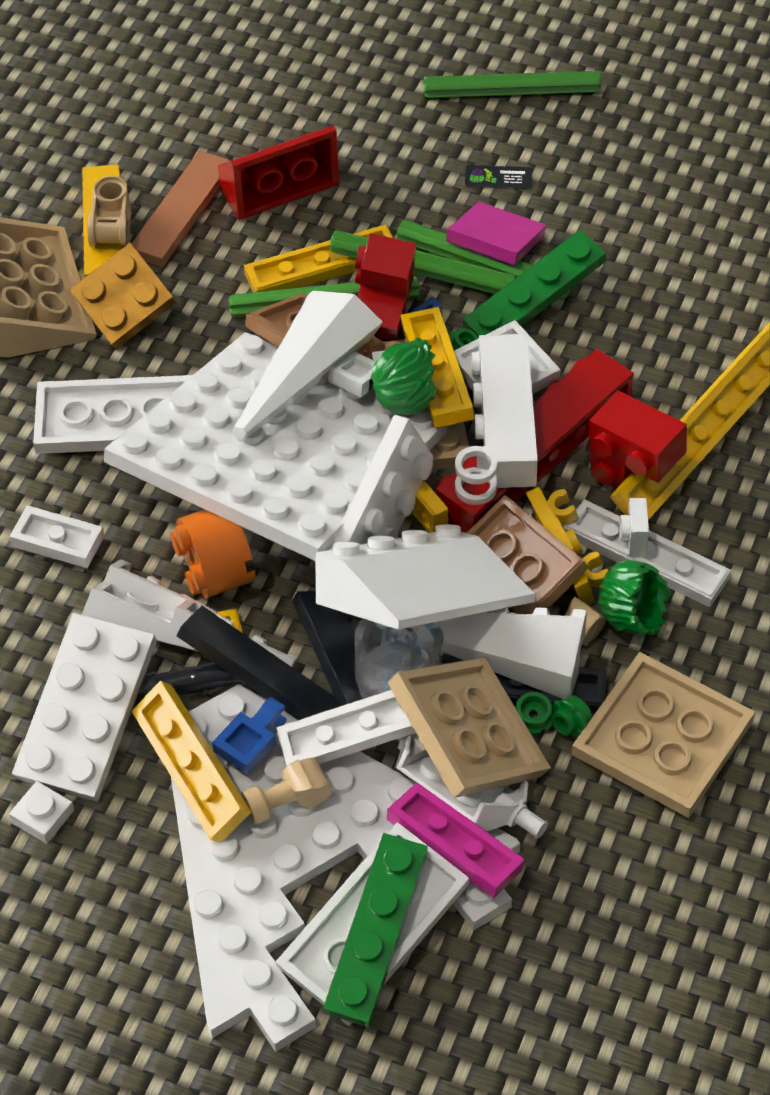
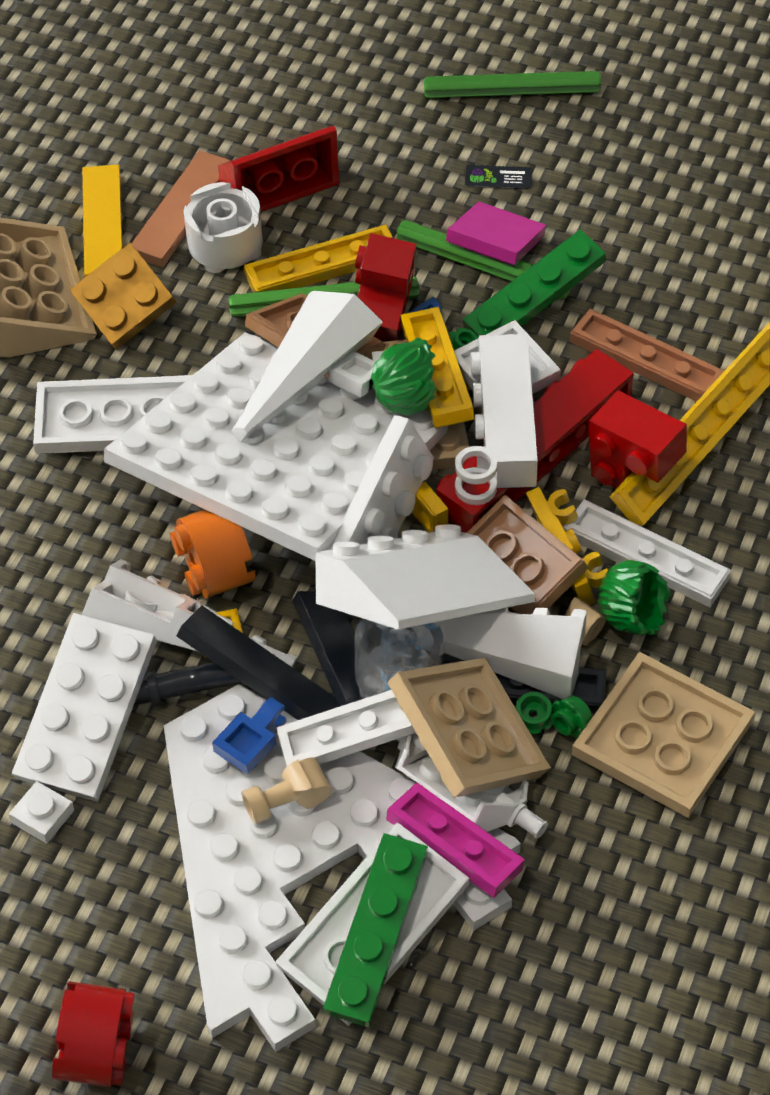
white plate [9,505,104,569] -> none
tan piece [87,175,131,247] -> none
yellow plate [132,681,251,843] -> none
bright green axle [330,230,516,294] -> none
white plate [620,498,649,557] -> none
none -> red brick [52,981,135,1088]
none -> white brick [184,182,263,273]
none -> nougat tile [569,308,724,402]

